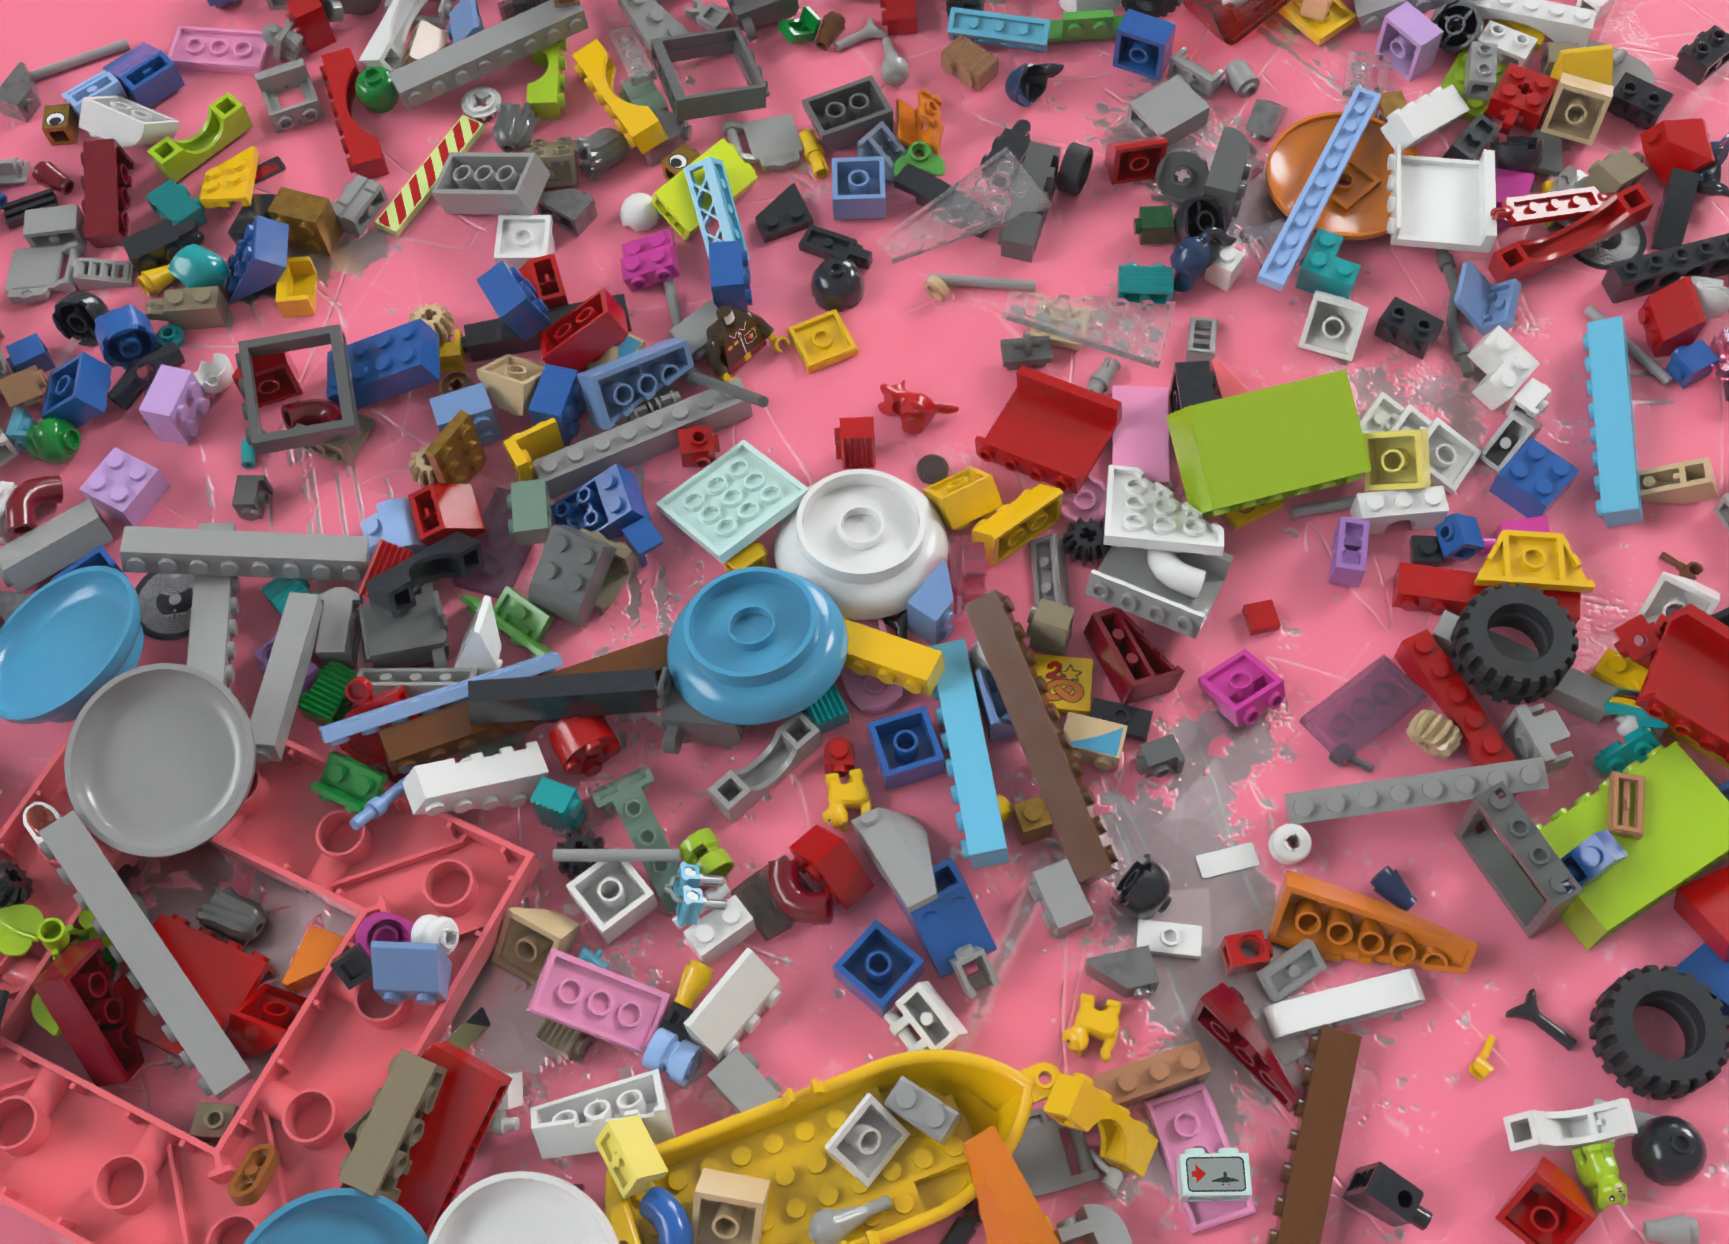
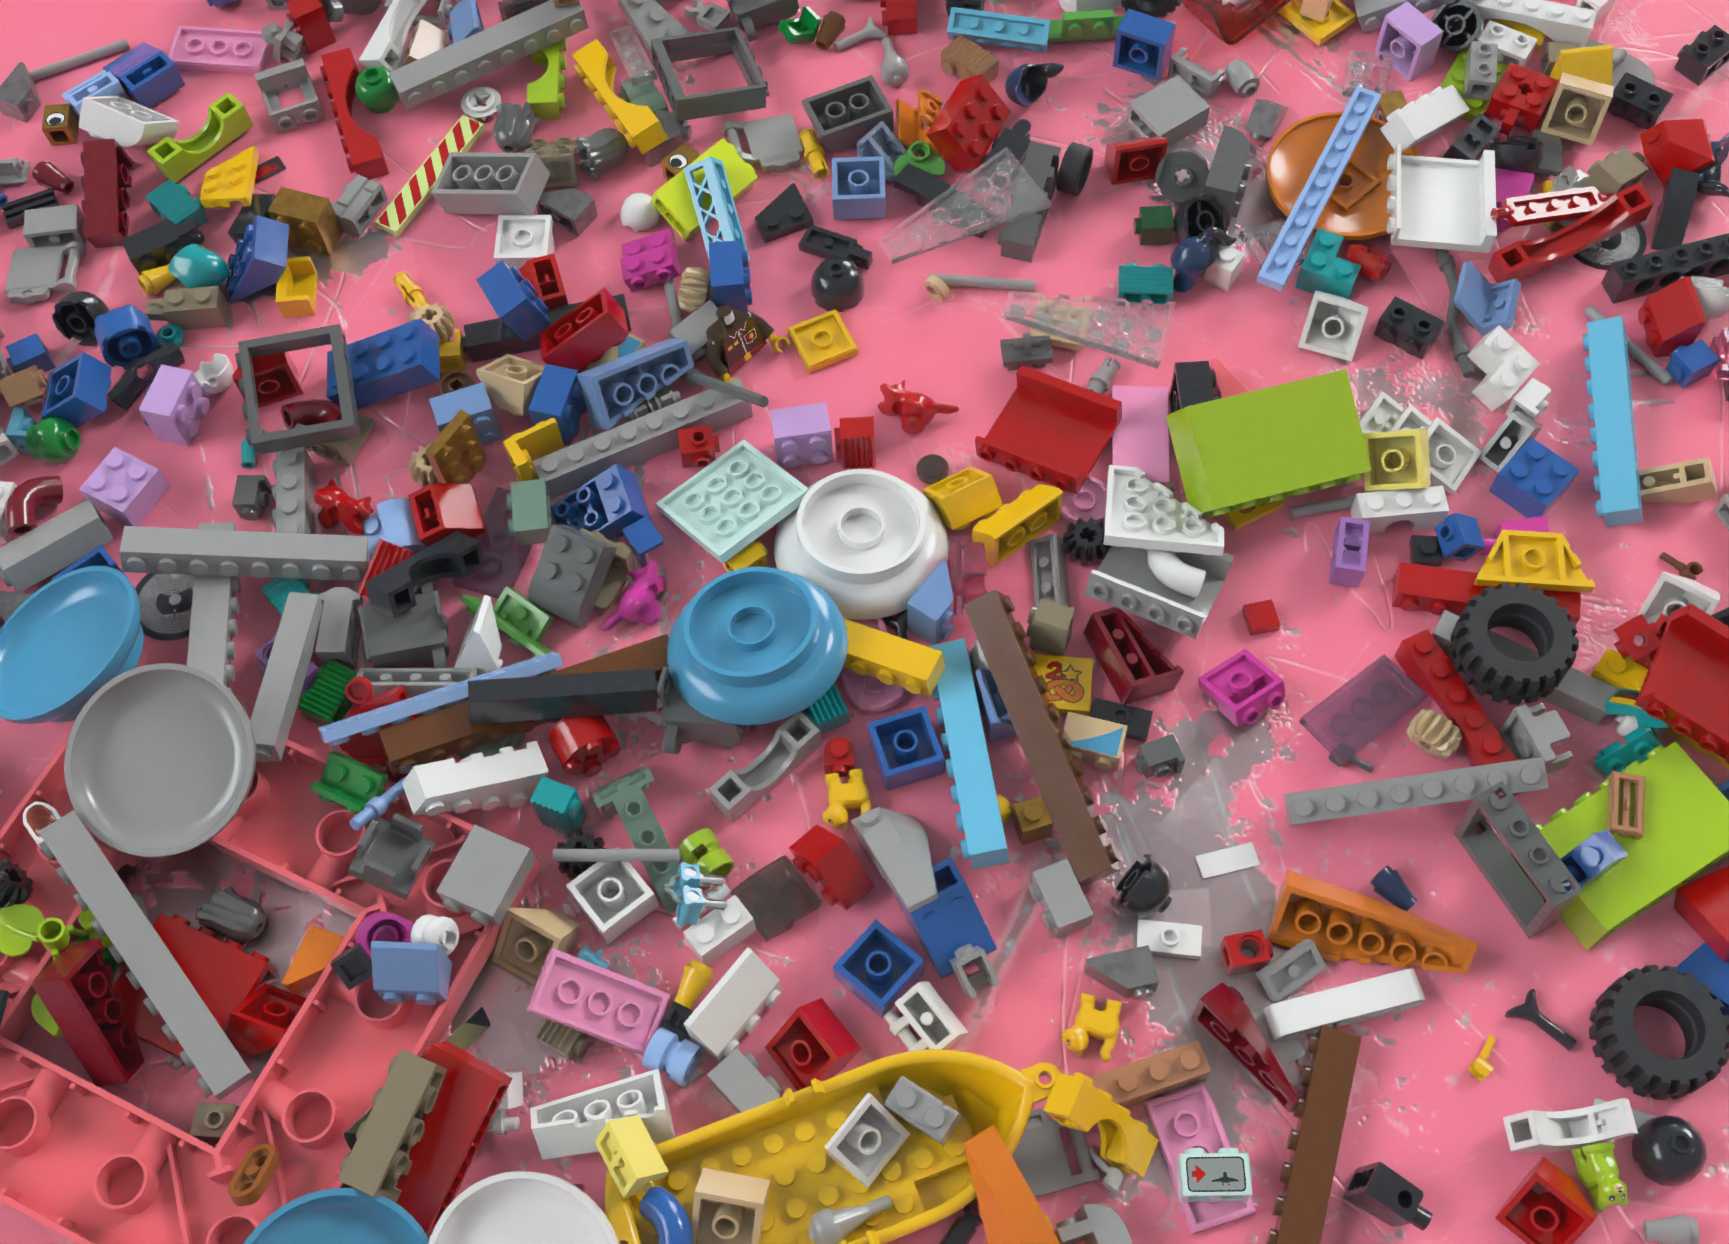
light grey slope [73,258,135,290] -> none
dark red cylinder [768,860,834,925] -> none
light grey slope [1186,317,1218,365] -> none
white piece [1268,823,1312,865] -> none
none -> light grey brick [272,447,314,534]
none -> red animal [313,479,374,534]
none -> dark grey panel [348,813,436,900]
none -> yellow pin [393,271,430,310]
none -> light grey brick [436,824,536,926]
none -> dark pink animal [601,561,666,631]
none -> tan gear [678,267,711,313]
none -> red slope [765,998,861,1091]
none -> lavender brick [770,402,833,468]
none -> red brick [926,74,1011,172]
none -> red cylinder [1345,242,1392,282]

